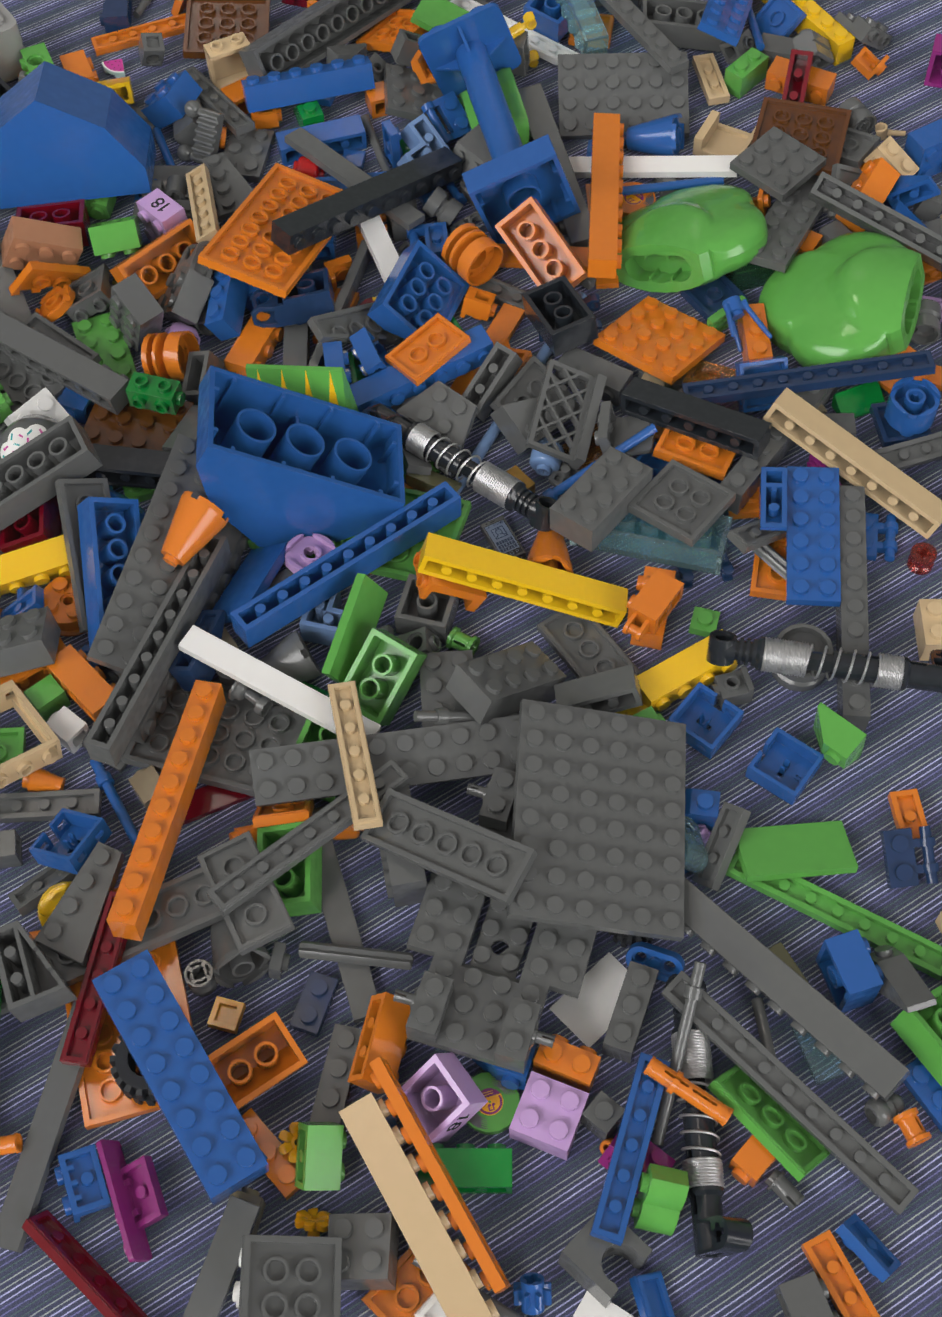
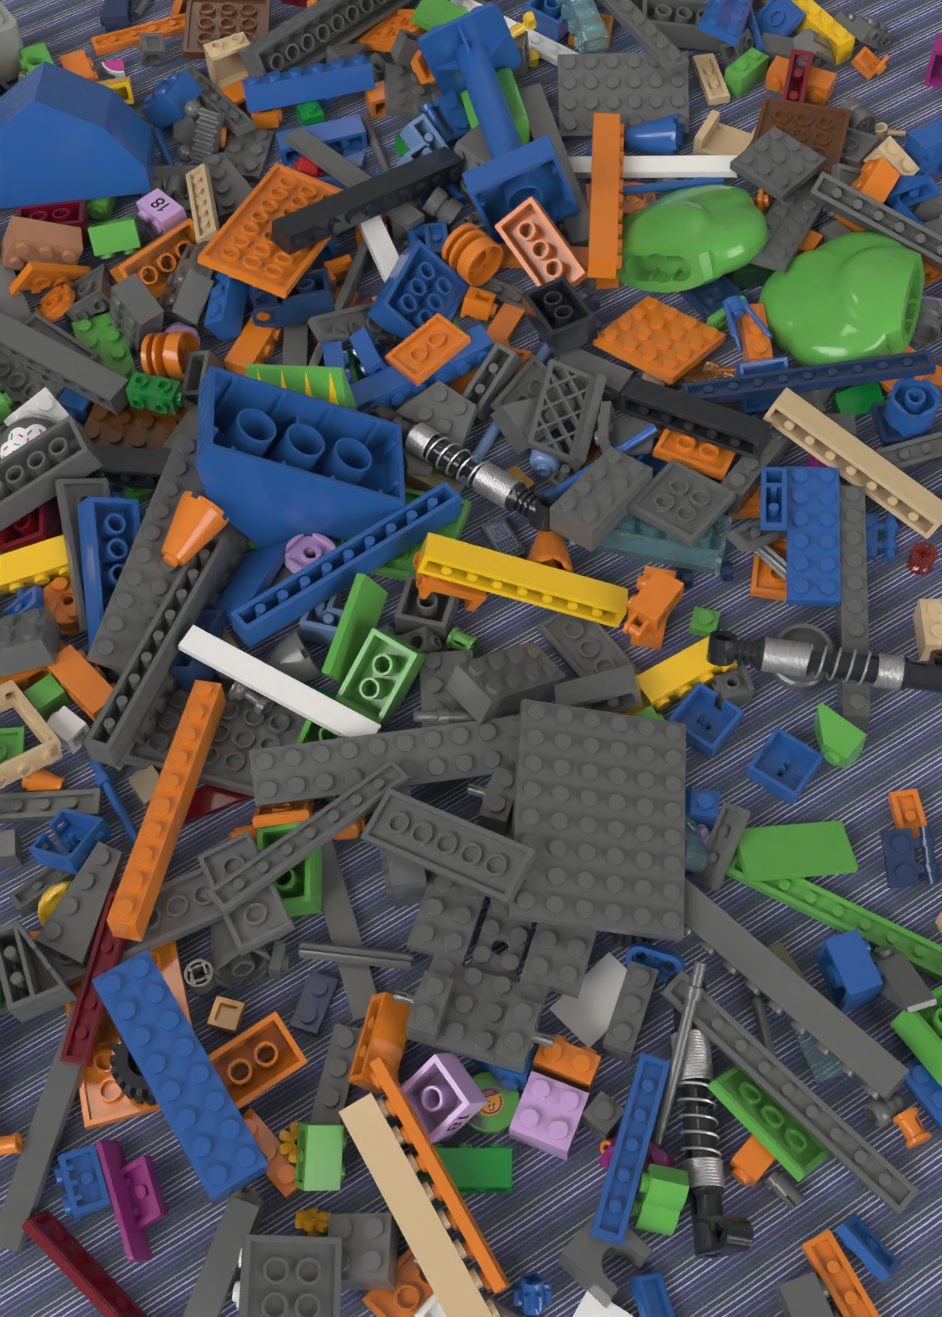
tan tile [328,681,383,831] -> none
blue plate [381,119,403,168] -> none
orange pin [643,1056,734,1126] -> none

